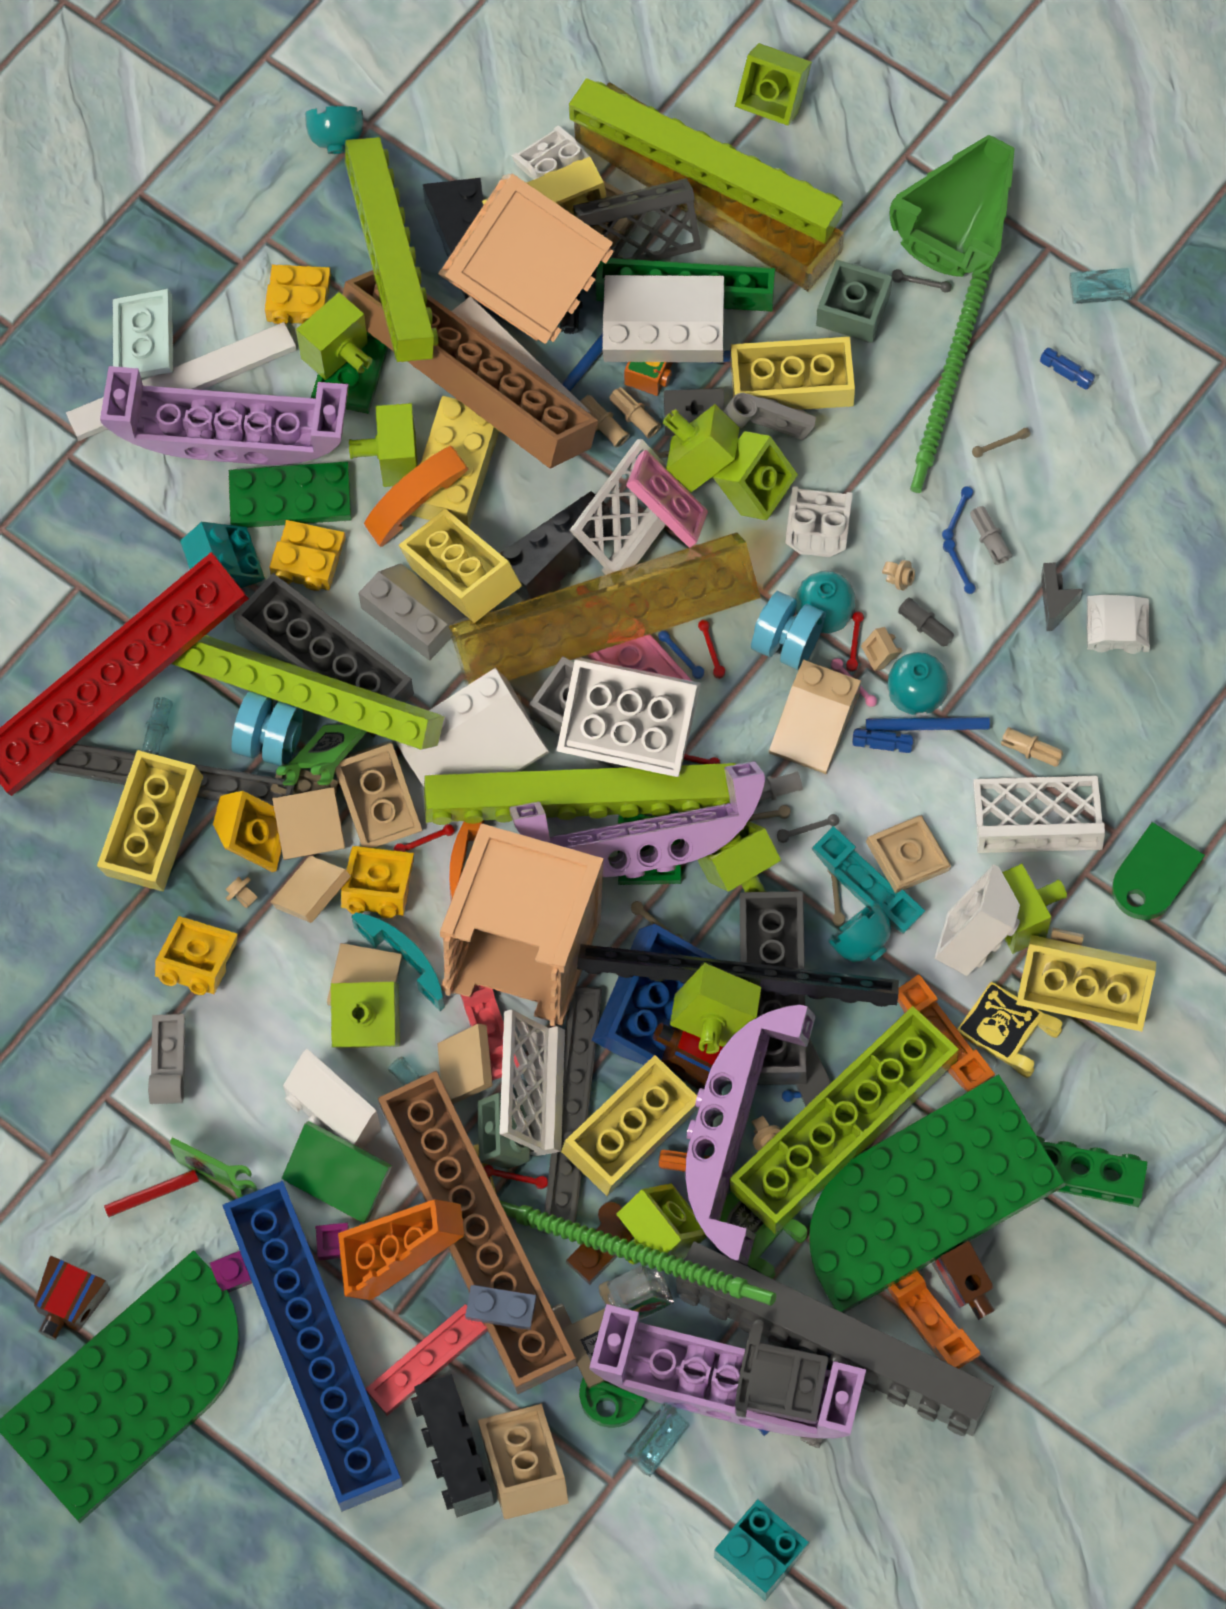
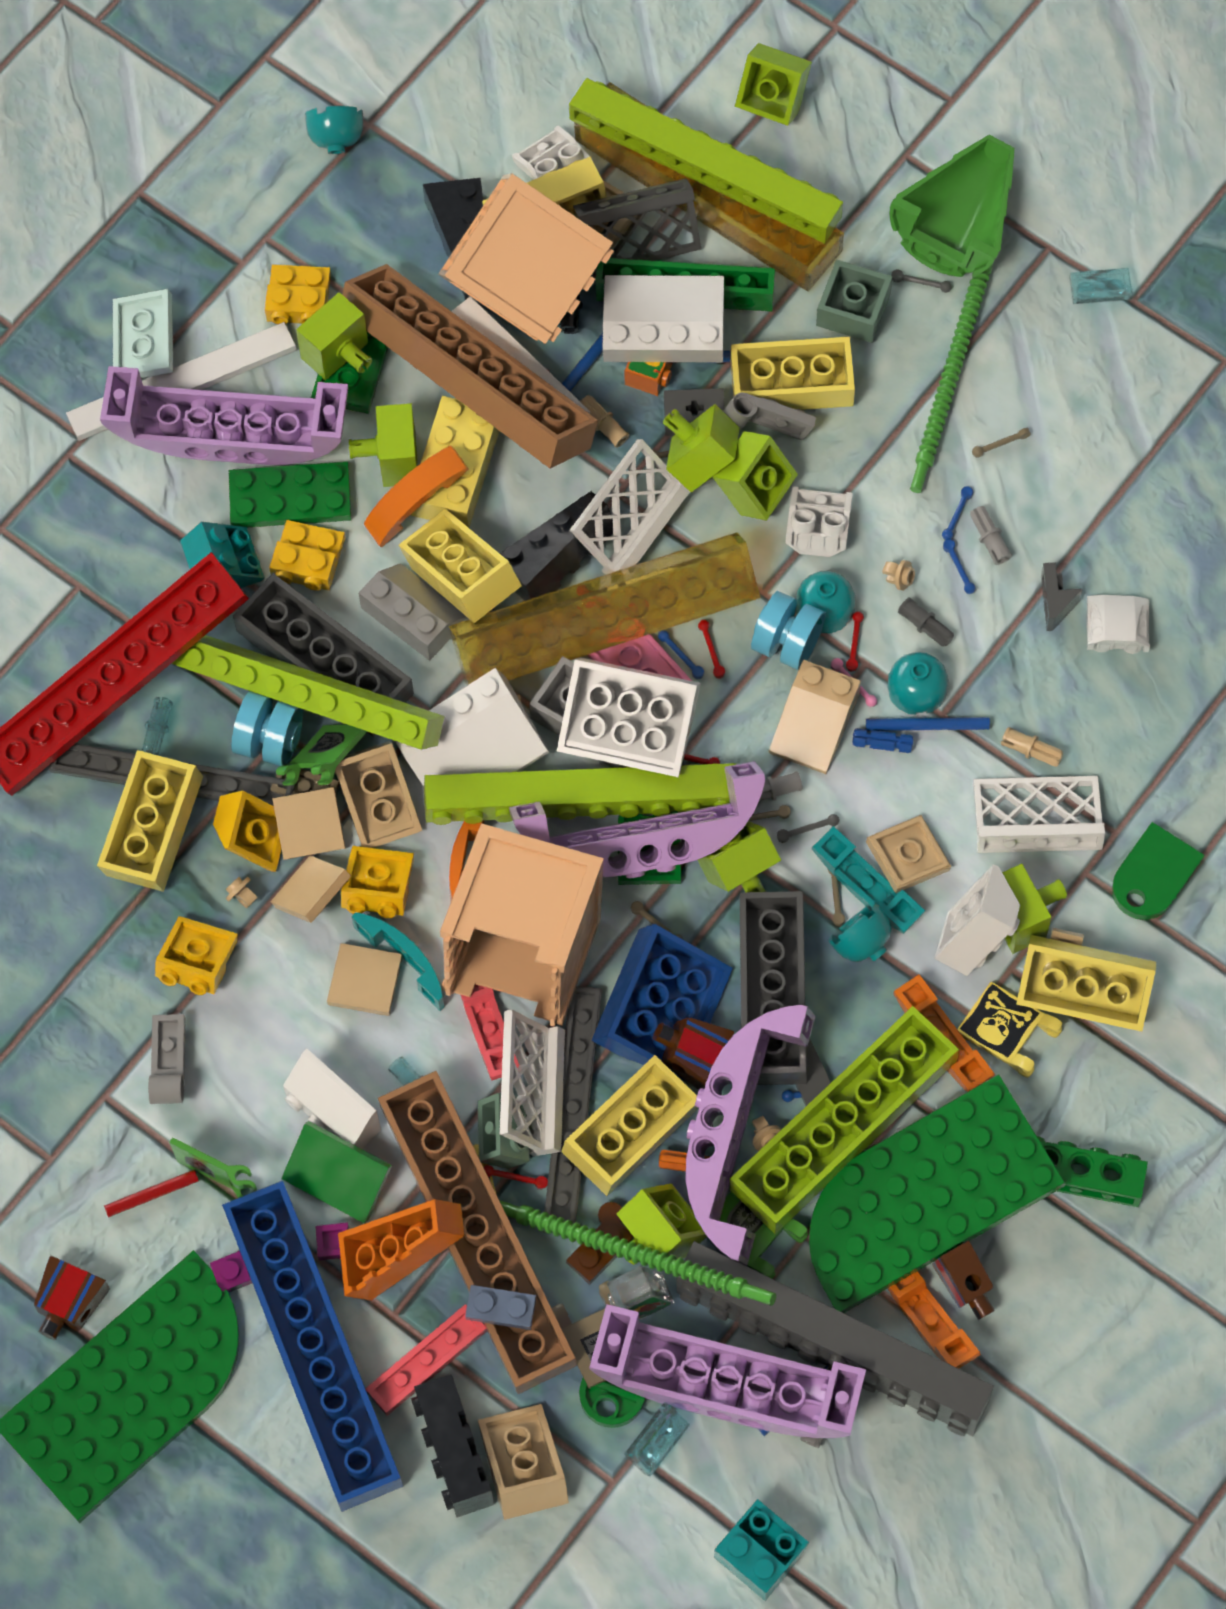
lime brick [331,982,400,1048] -> none
lime brick [345,137,438,362] -> none
red hinge [394,824,455,852] -> none
tan tile [437,1024,493,1104] -> none
black plate [577,944,899,1007] -> none
tan axle [609,387,661,439] -> none
bright pink tile [626,450,708,548] -> none
lime brick [670,963,761,1054] -> none
dark grey piece [735,1320,828,1424] -> none
tan tile [861,627,903,671] -> none
blue axle [1040,347,1095,389] -> none

